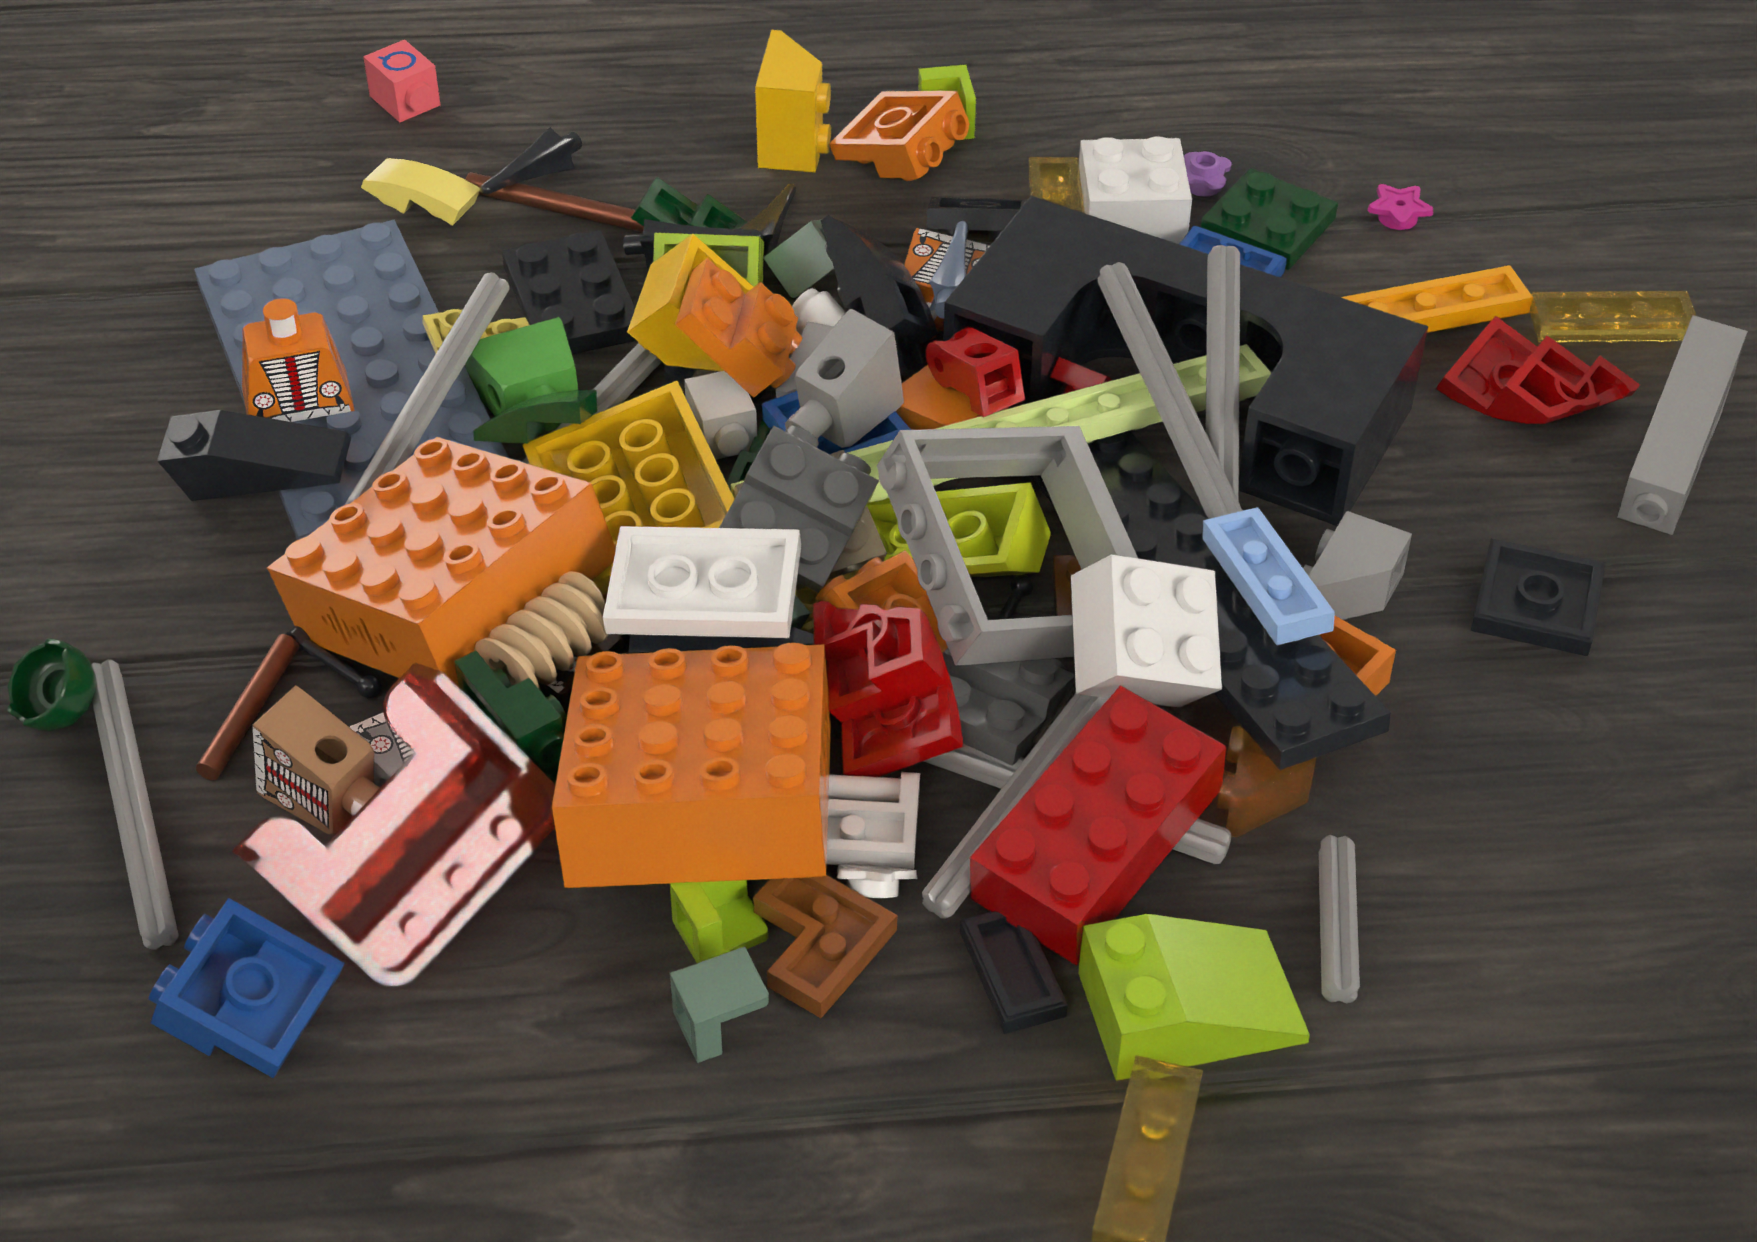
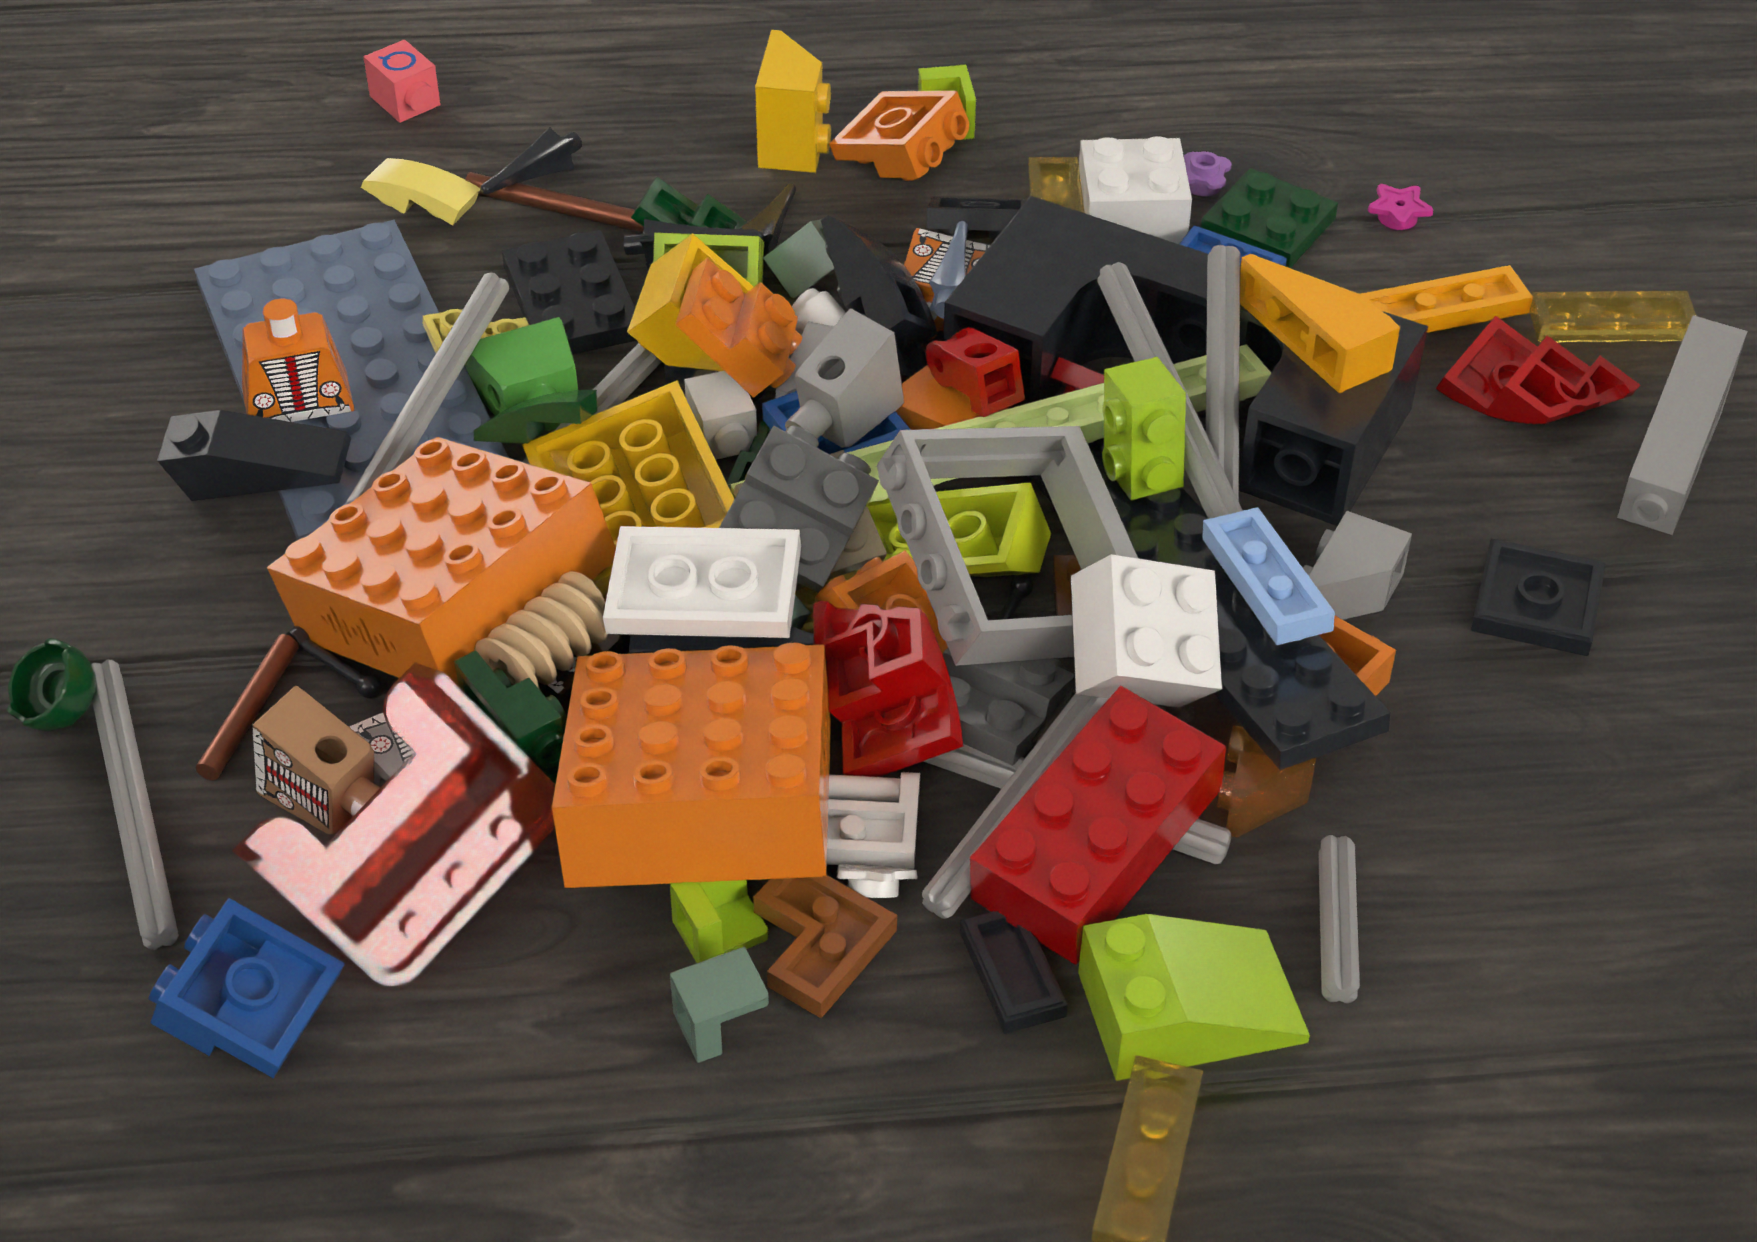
none -> lime brick [1102,357,1186,500]
none -> light orange slope [1240,254,1400,393]

